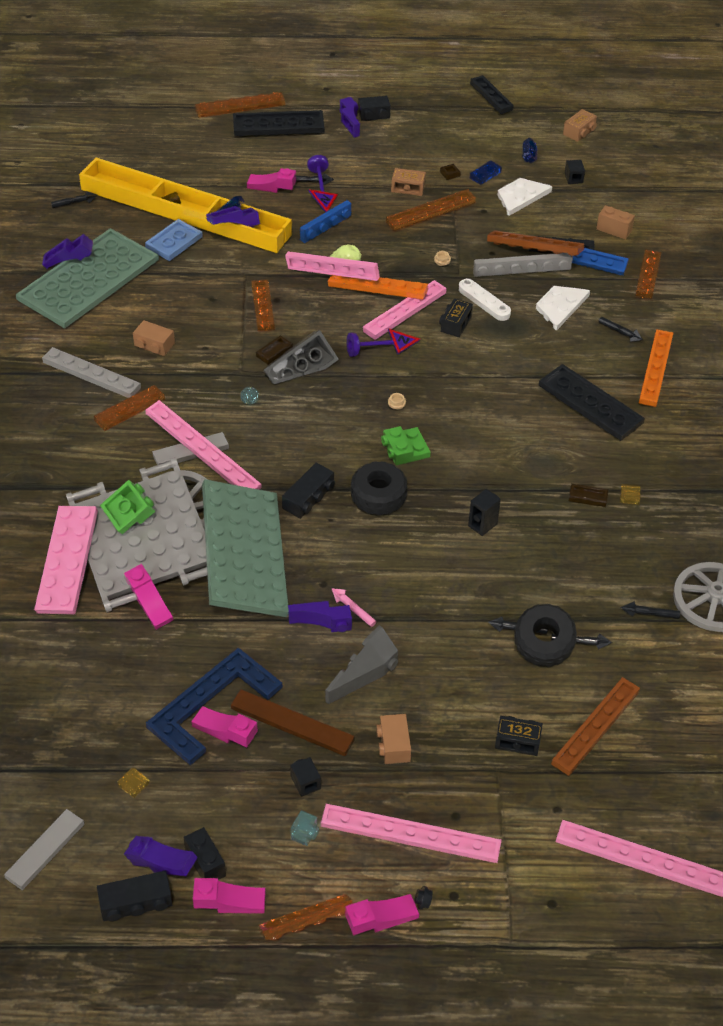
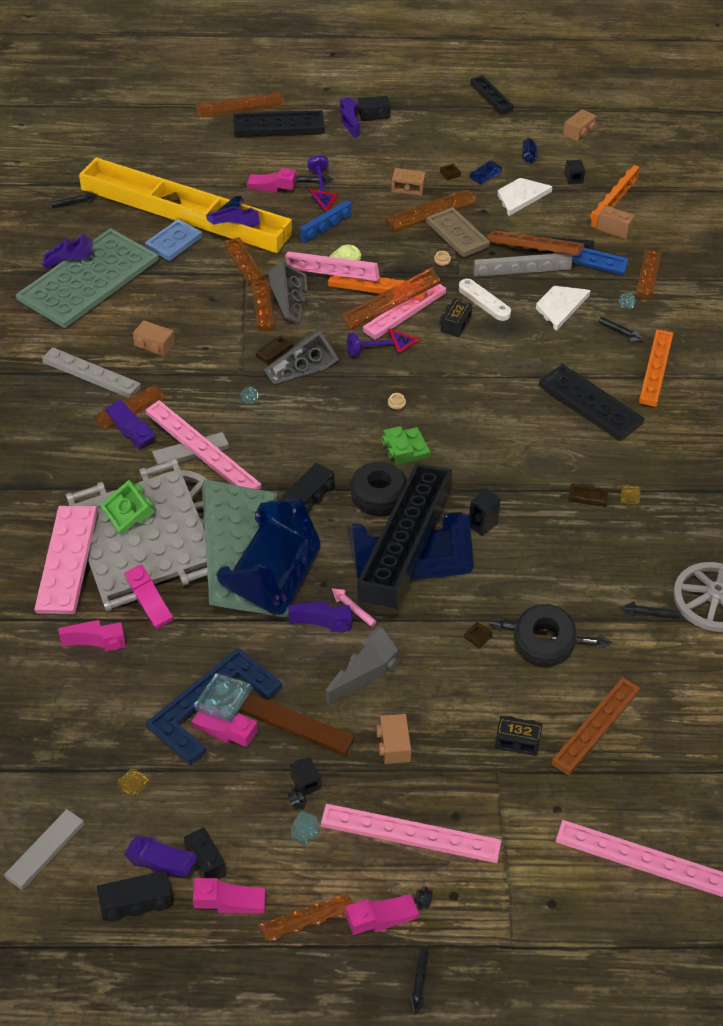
none -> dark pink slope [58,620,126,651]
none -> dark purple slope [105,400,155,450]
none -> clear light blue plate [194,673,253,722]
none -> clear blue windscreen [216,498,321,615]
none -> clear orange plate [224,237,264,285]
none -> dark grey wedge [269,261,308,324]
none -> black plate [288,788,307,810]
none -> clear orange plate [342,268,441,330]
none -> clear blue windscreen [346,512,474,581]
none -> black brick [357,463,452,609]
none -> black piece [409,948,429,1015]
none -> dark tan plate [426,207,490,258]
none -> dark brown tile [464,622,493,649]
none -> orange plate [590,165,640,228]
none -> clear light blue plate [619,293,636,309]

